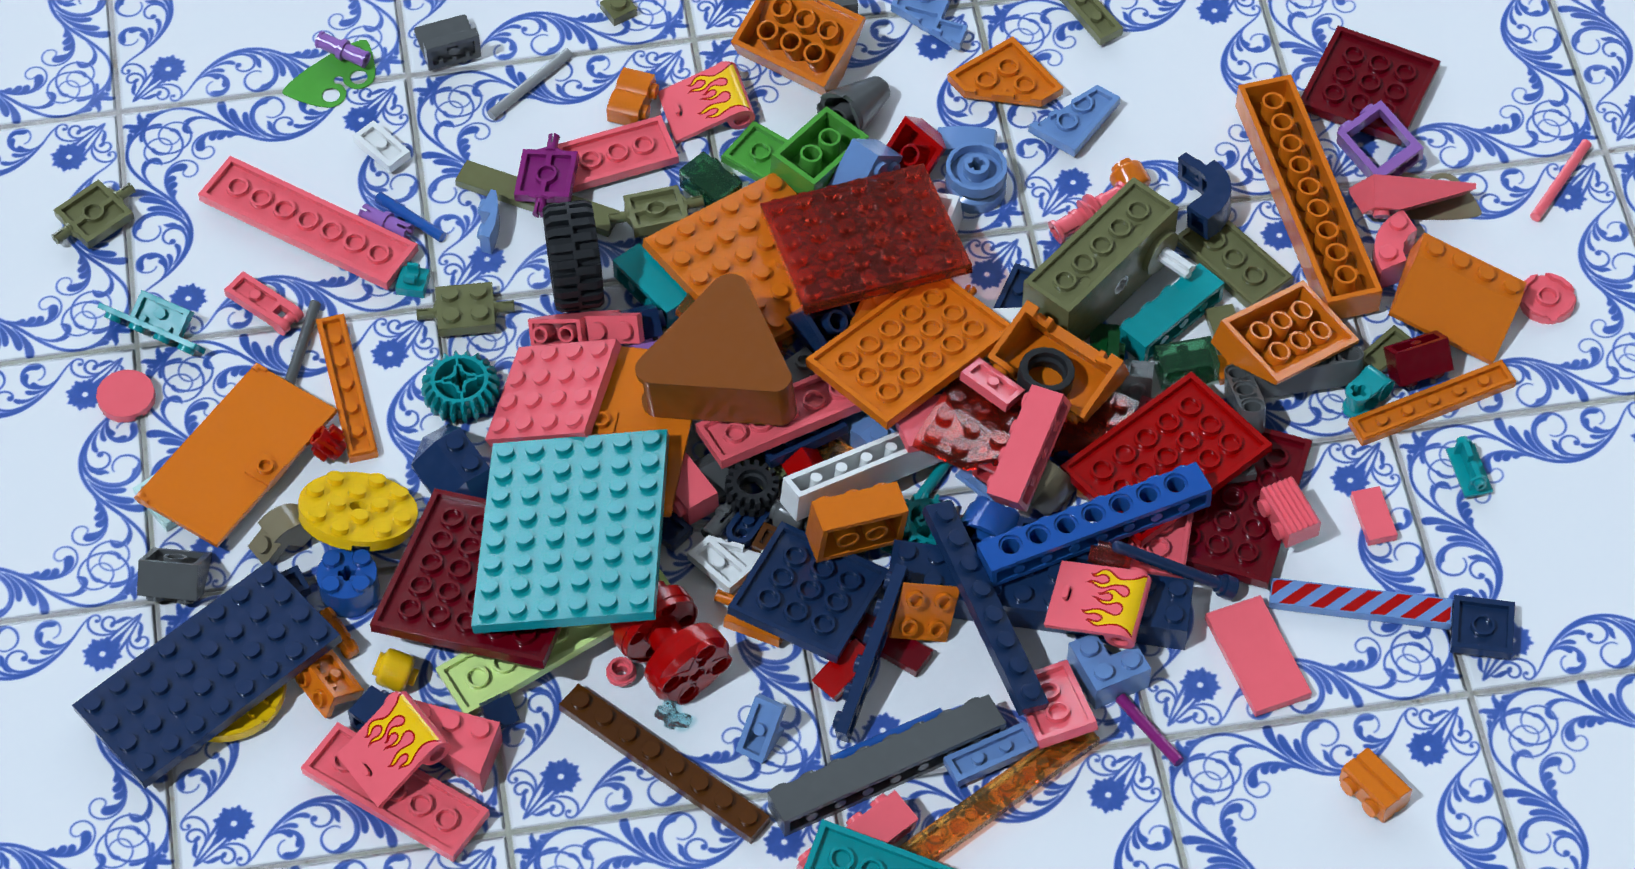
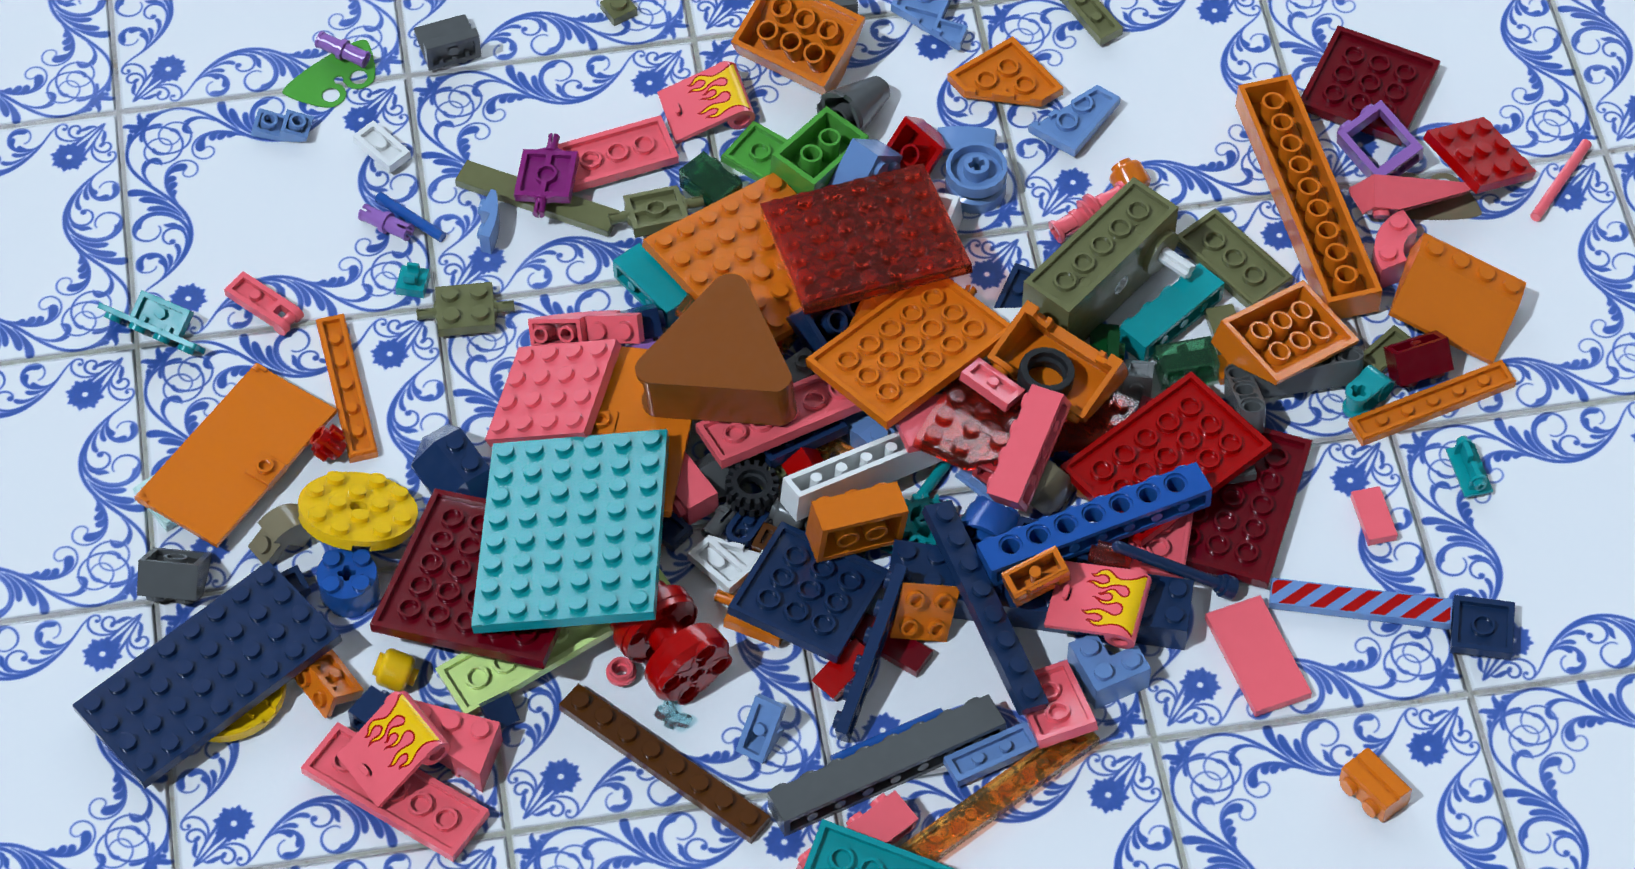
olive plate [51,179,136,249] -> none
coral tile [96,370,156,422] -> none
coral plate [198,156,419,290] -> none
dark grey bar [285,300,321,385] -> none
orange axle [319,607,359,659] -> none
teal gear [421,350,500,424] -> none
light grey bar [487,48,573,120] -> none
black tyre [542,199,605,313] -> none
orange brick [606,67,659,125] -> none
magenta bar [1115,693,1184,766] -> none
dark blue arch [1178,152,1232,240] -> none
coral brick [1257,476,1321,548] -> none
coral tile [1519,273,1576,324] -> none
none -> medium blue slope [251,108,314,142]
none -> orange brick [1001,545,1071,607]
none -> red plate [1423,117,1537,194]

